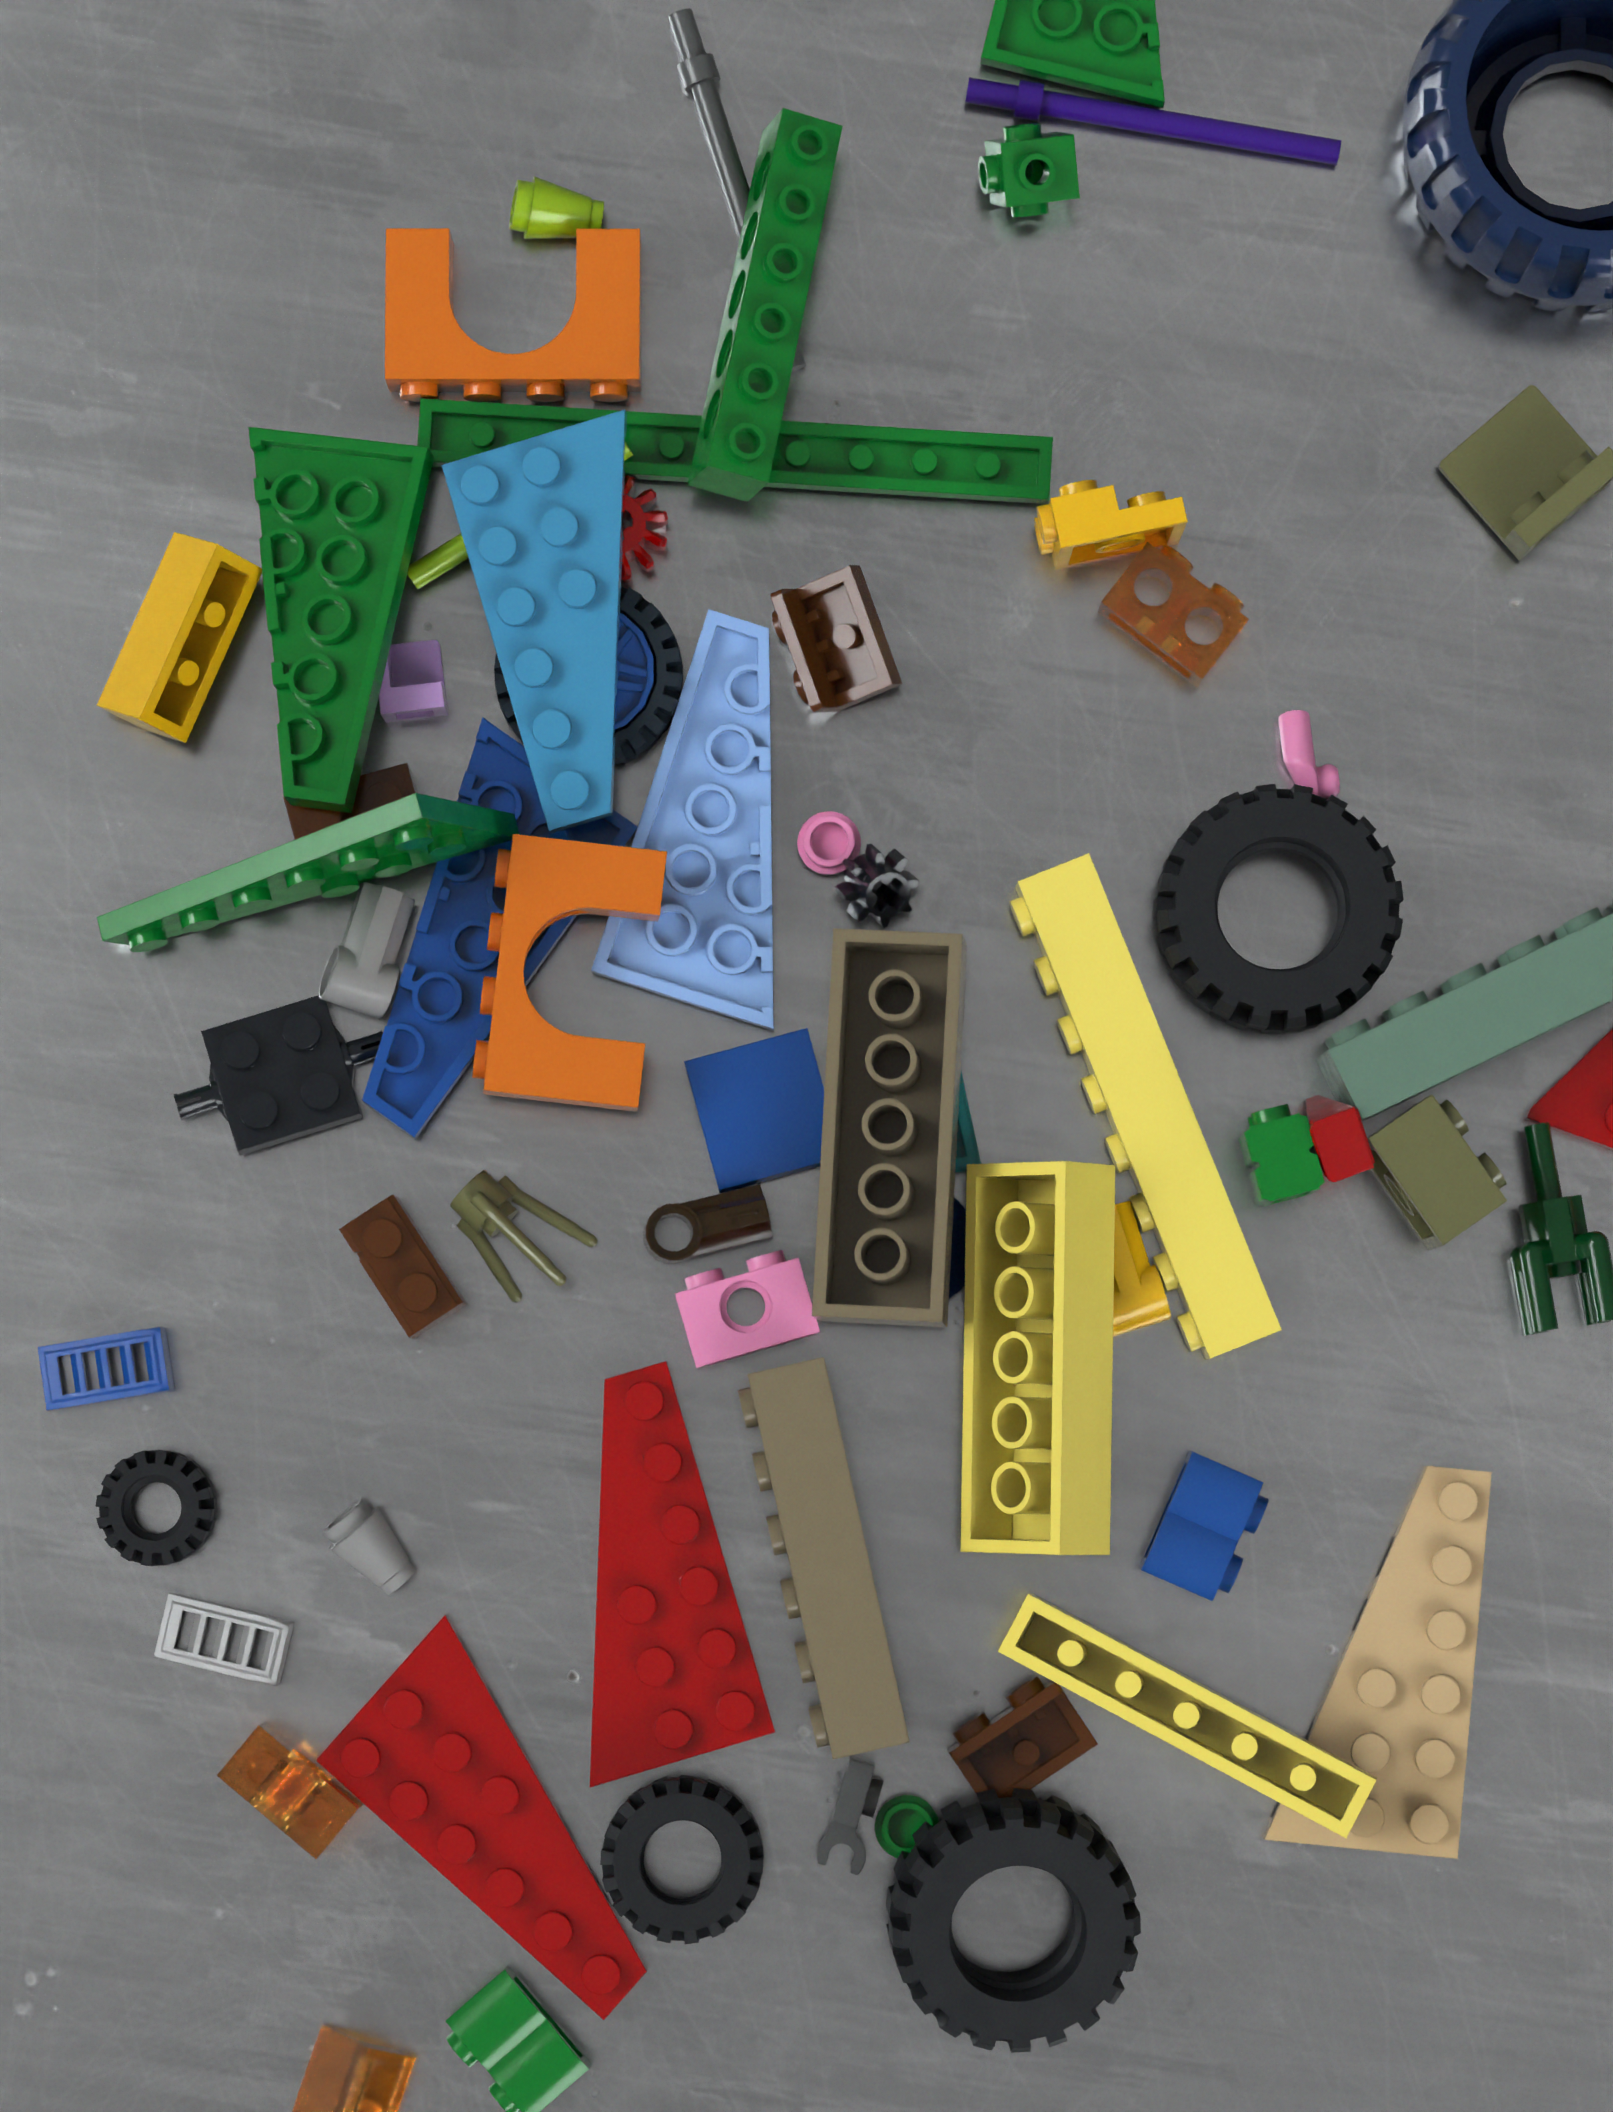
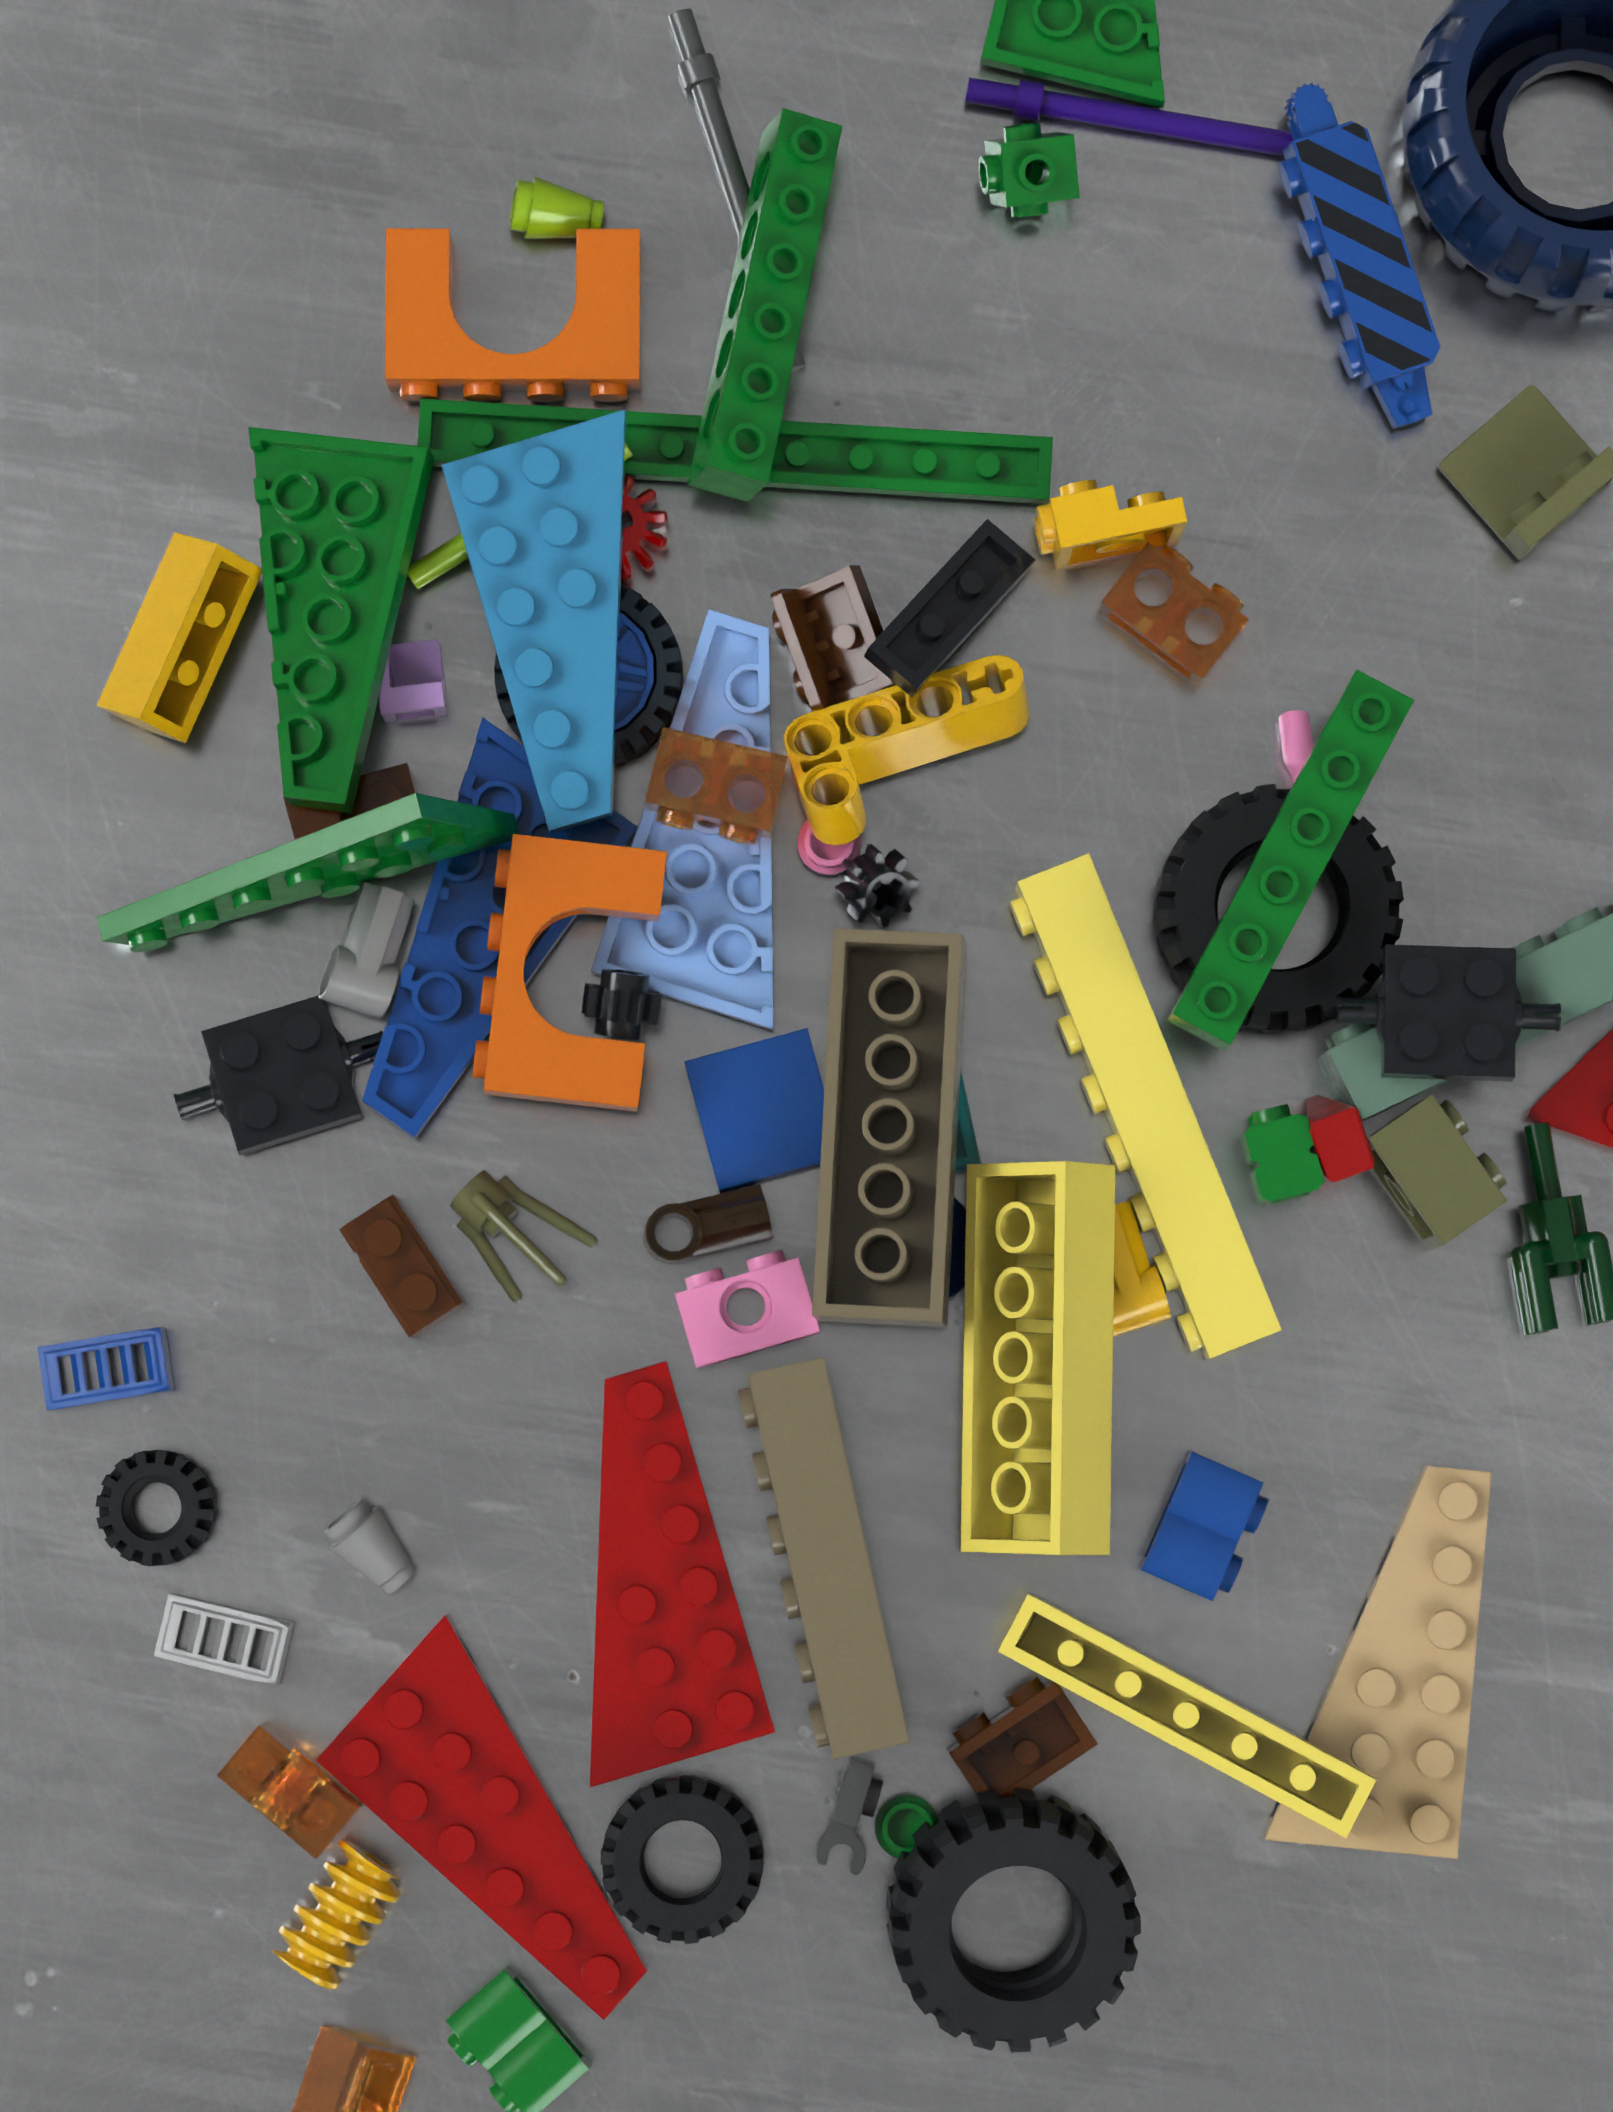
none -> yellow piece [271,1839,401,1989]
none -> black gear [581,969,662,1040]
none -> clear orange brick [645,727,788,845]
none -> yellow beam [784,655,1030,846]
none -> black plate [864,519,1036,697]
none -> green brick [1167,669,1414,1051]
none -> blue hinge [1278,82,1440,429]
none -> black plate [1336,944,1561,1082]

